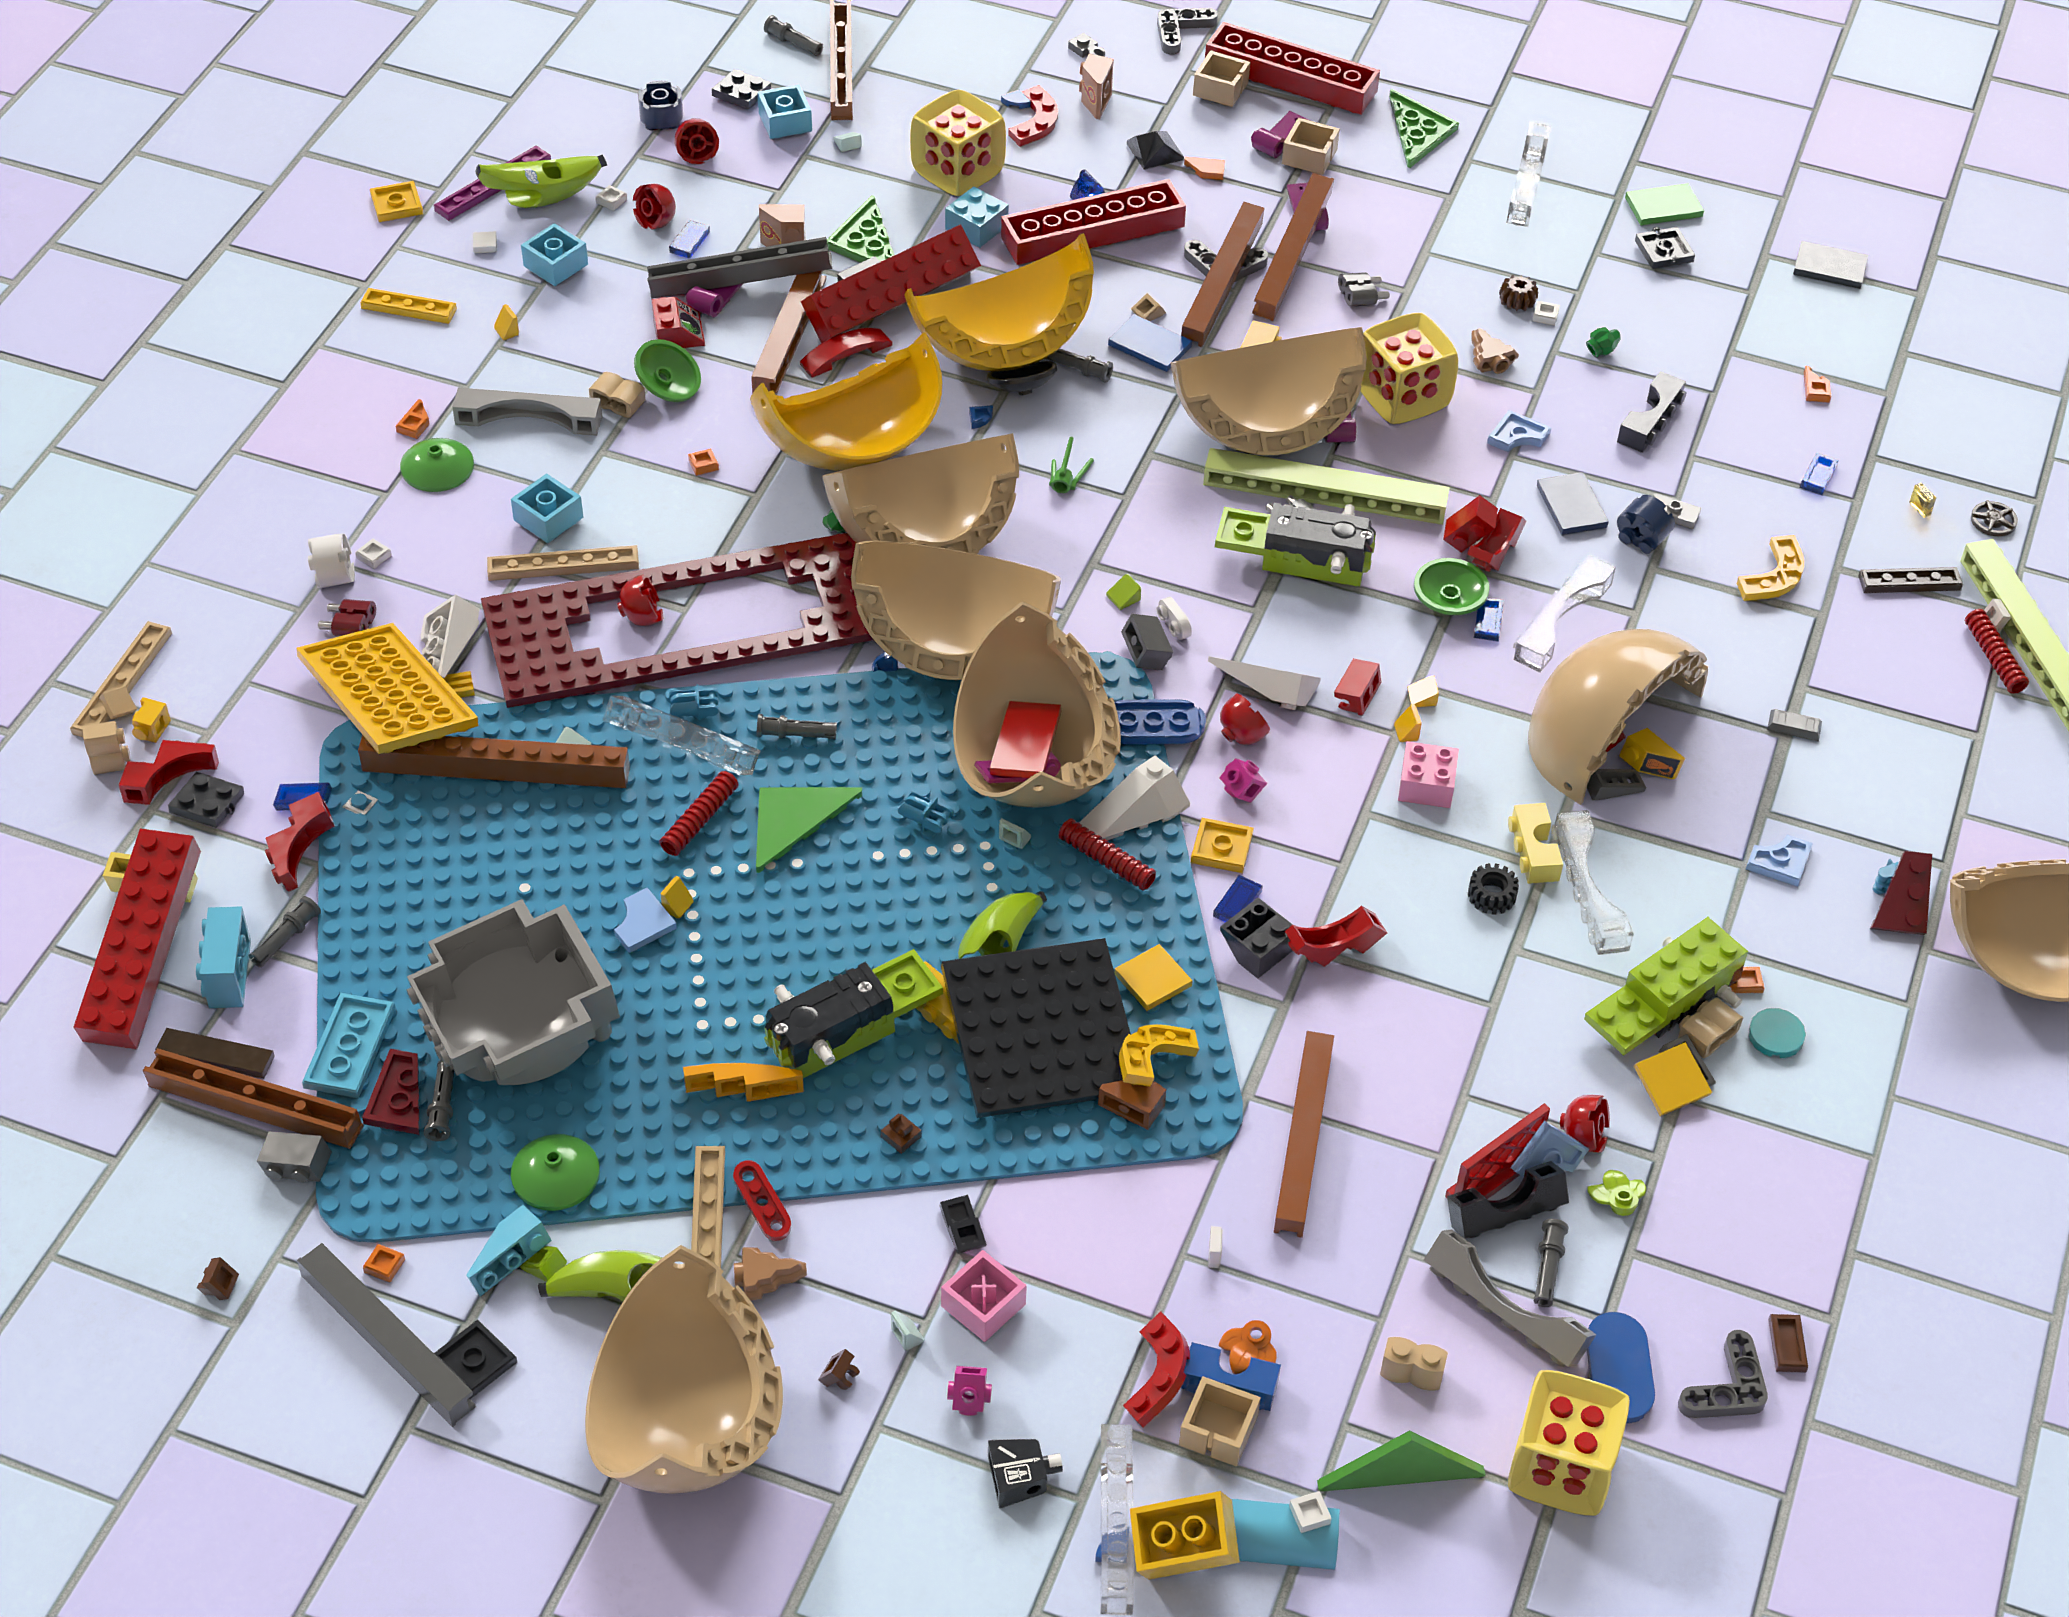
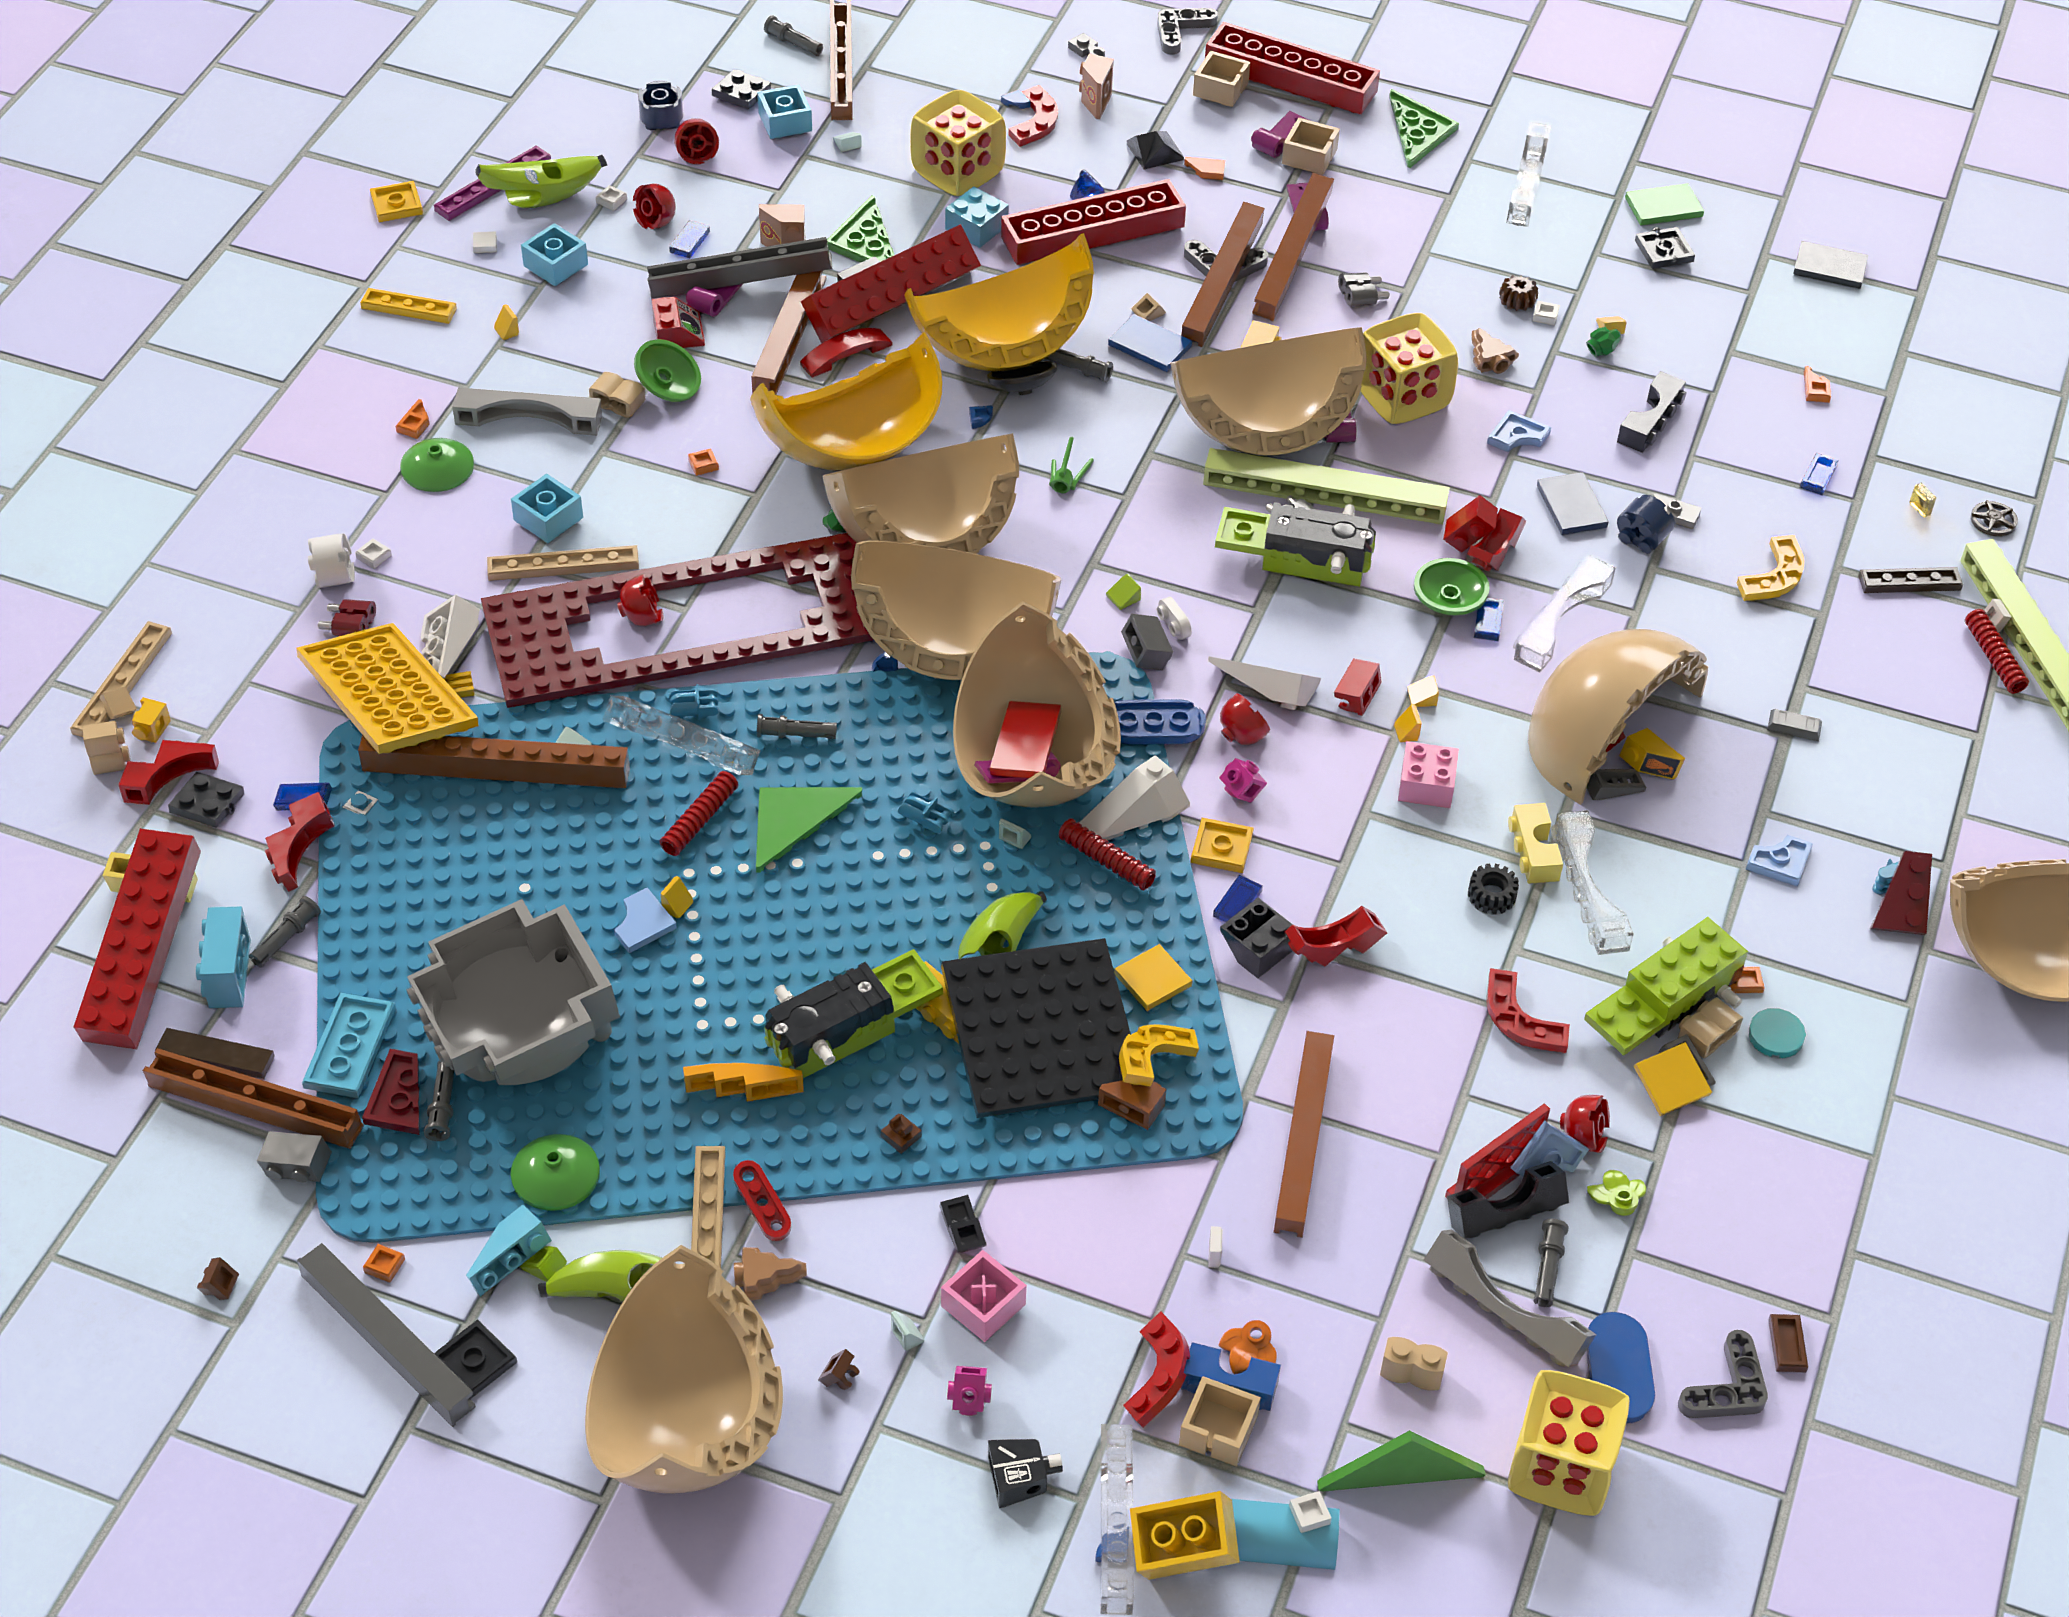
none -> plate [1486,968,1570,1053]
none -> yellow slope [1596,316,1627,334]

